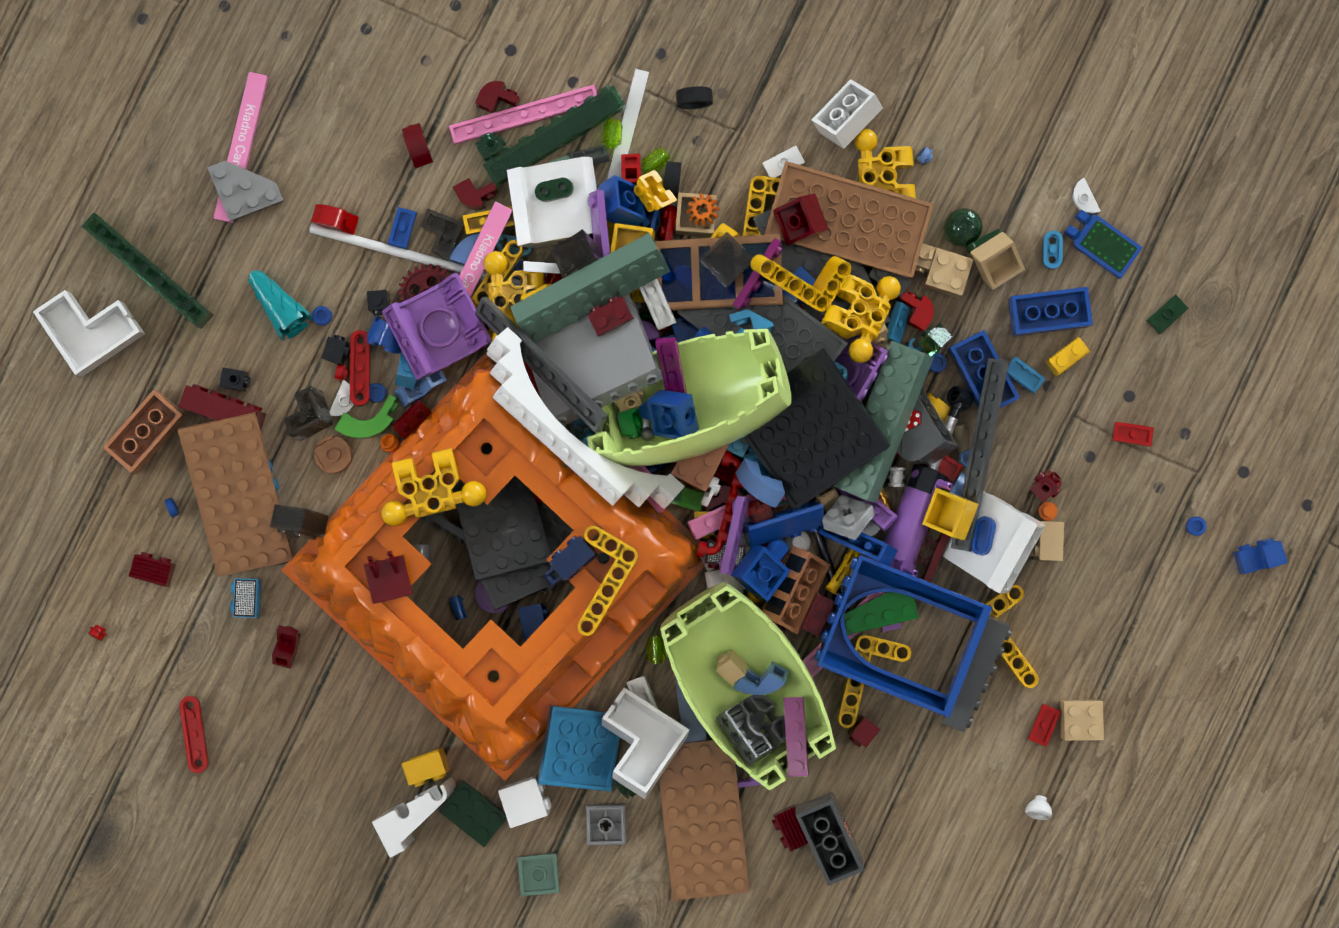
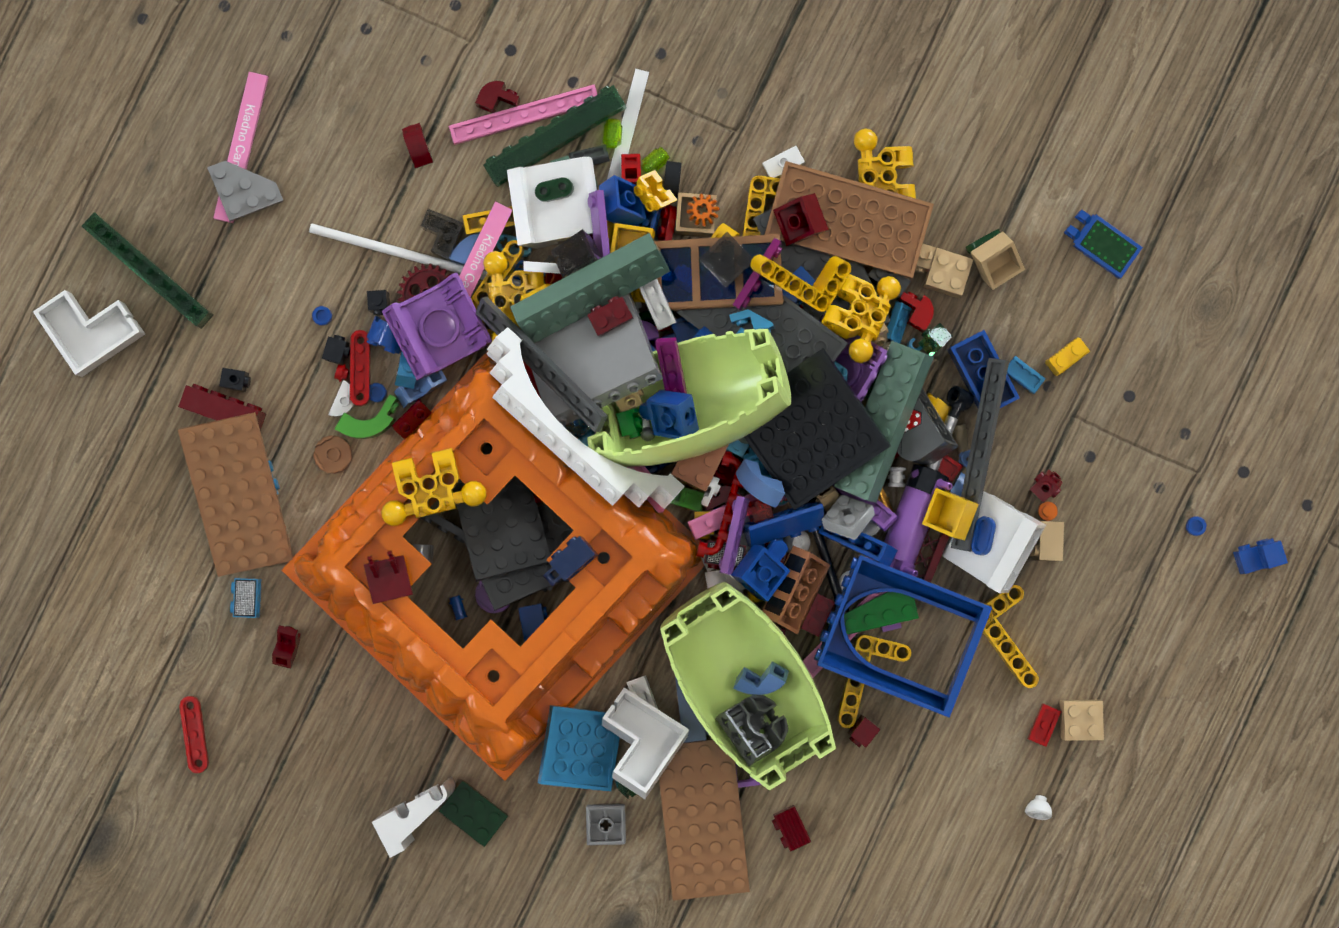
red plate [88,625,107,641] -> none
nougat brick [103,389,188,474] -> none
dark red brick [129,552,176,587] -> none
blue tile [165,498,179,518] -> none
teal cone [248,270,312,340] -> none
clear smoke brick [270,504,329,540] -> none
clear smoke brick [284,386,333,441] -> none
red brick [311,204,359,235] -> none
orange plate [380,434,399,453] -> none
blue plate [388,207,417,249] -> none
yellow piece [401,747,450,787] -> none
dark red brick [453,178,498,210] -> none
clear green brick [475,132,506,163] -> none
white brick [498,774,552,828] -> none
sand green plate [517,853,560,896] -> none
yellow beam [578,526,638,636] -> none
clear neon green brick [646,636,666,664] -> none
black tyre [676,86,713,110] -> none
tan brick [715,649,747,685] -> none
magenta plate [783,697,809,777] -> none
dark grey brick [796,792,864,886] -> none
white brick [812,79,883,149] -> none
yellow pin [826,550,861,594] -> none
medium blue plate [916,146,933,164] -> none
blue tile [929,353,947,373] -> none
dark grey brick [942,615,1012,732] -> none
clear green cylinder [944,208,983,247] -> none
blue brick [1008,287,1093,337] -> none
dark azure plate [1042,230,1063,269] -> none
white plate [1072,178,1101,214] -> none
red plate [1112,421,1154,447] -> none
dark green plate [1146,294,1189,334] -> none

